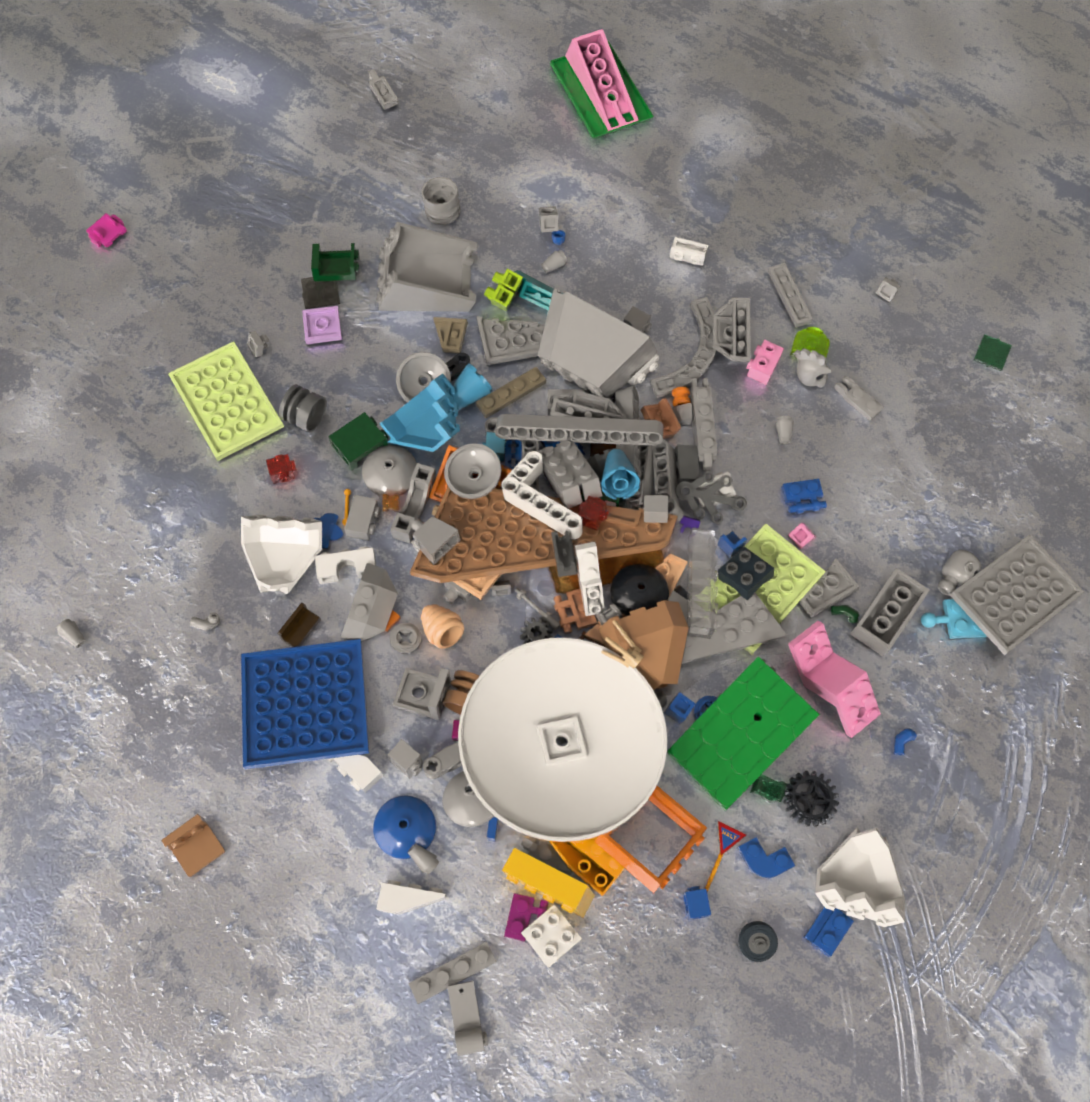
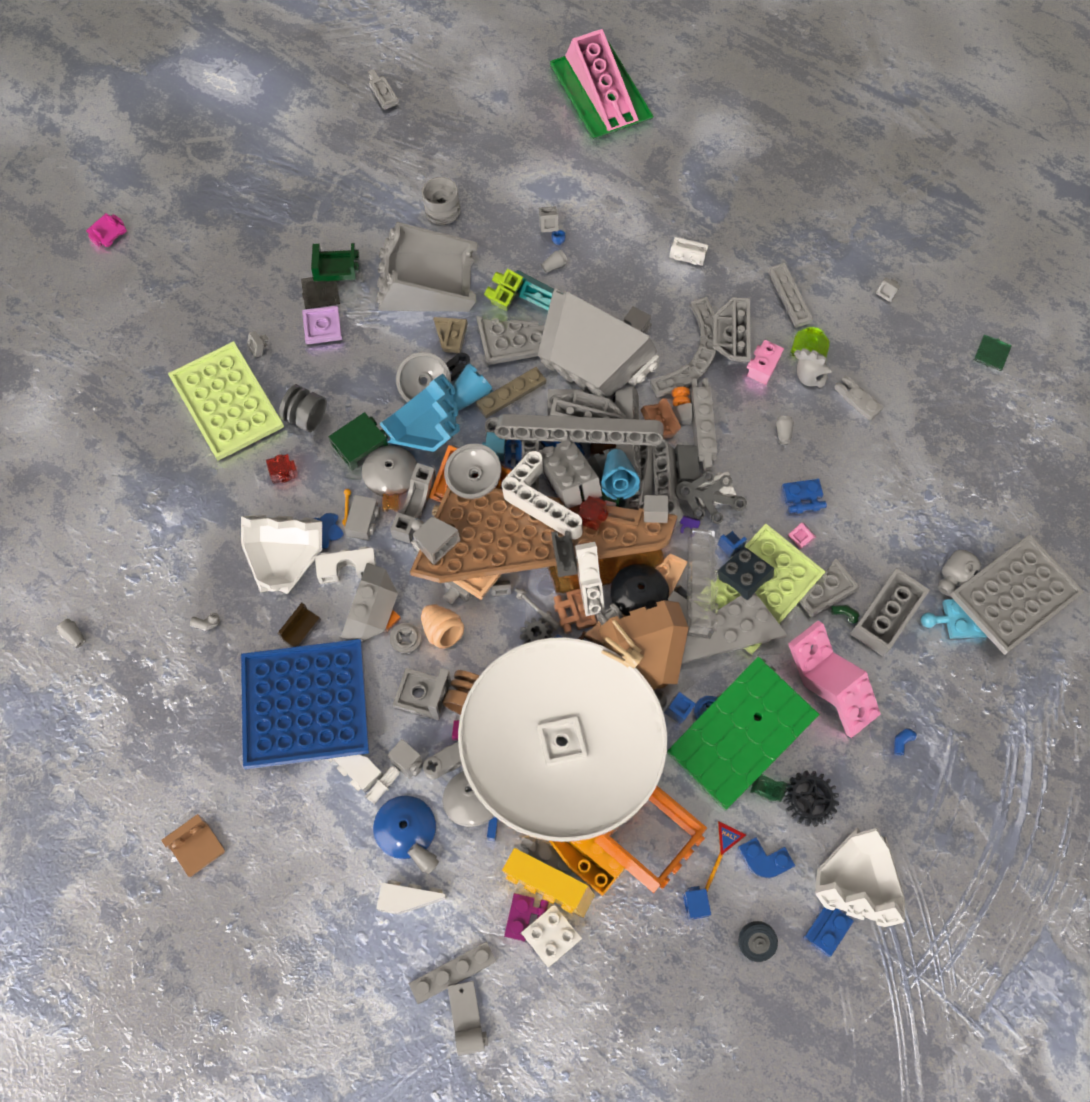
none -> white axle [365,766,400,805]

